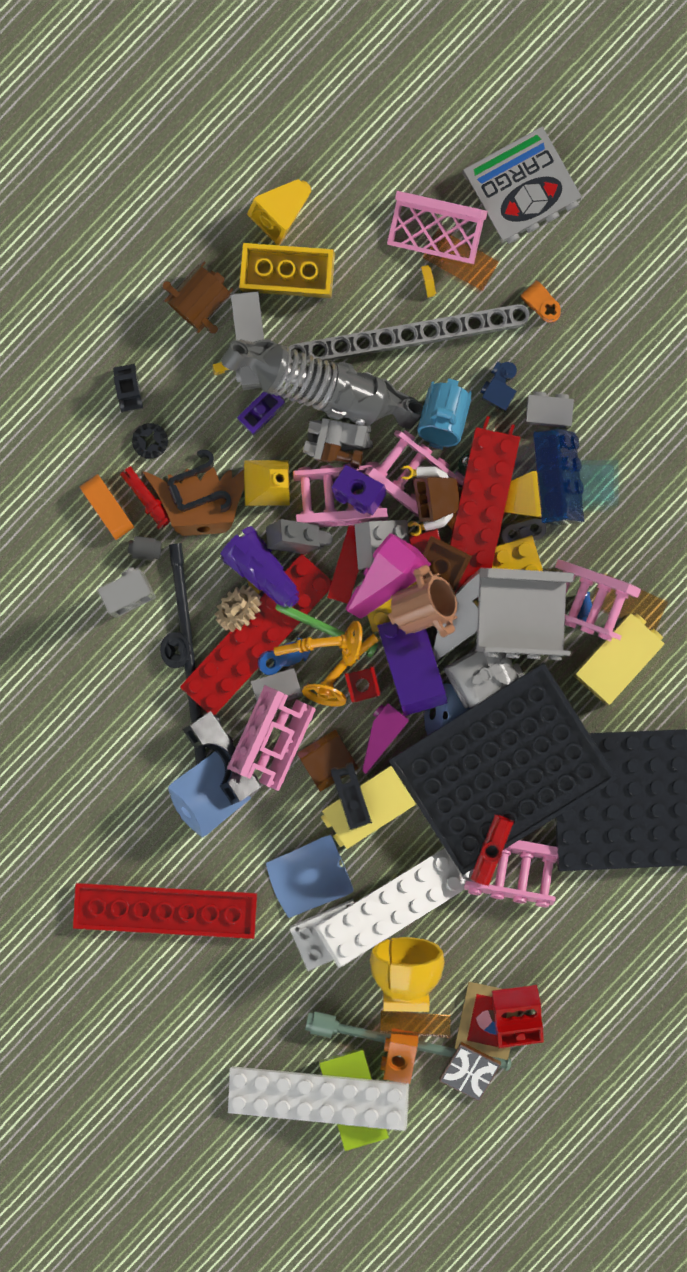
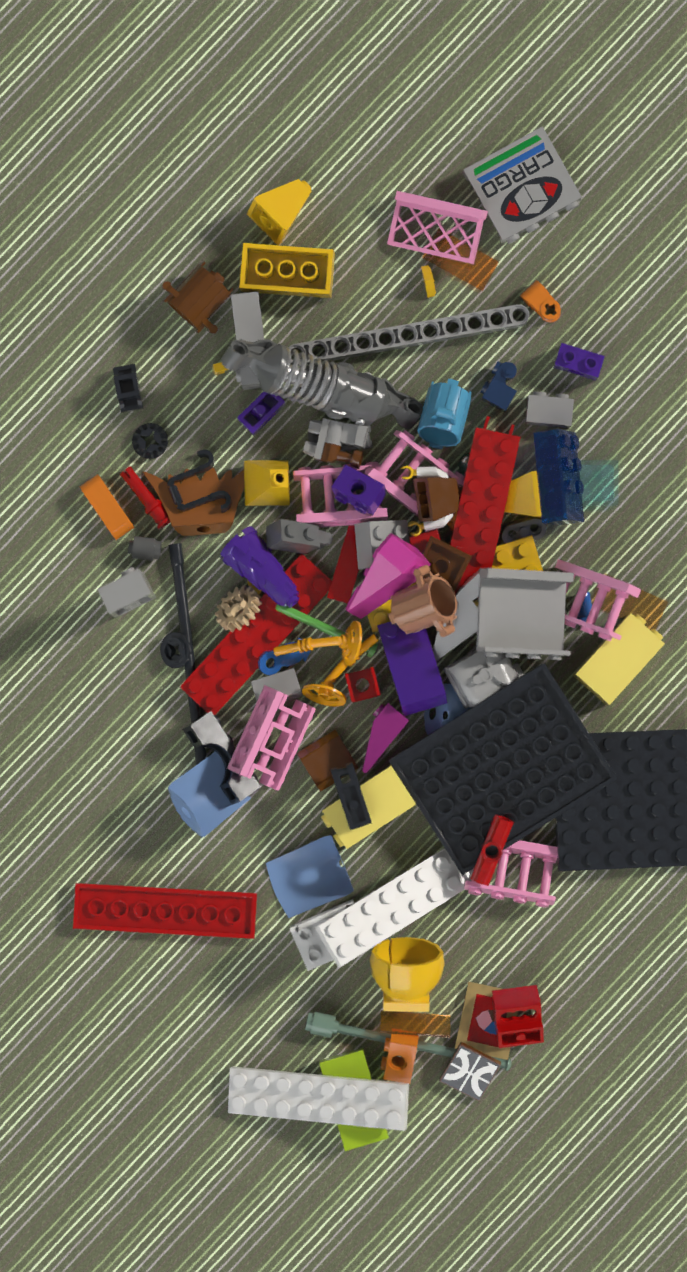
none -> dark purple brick [553,343,605,381]

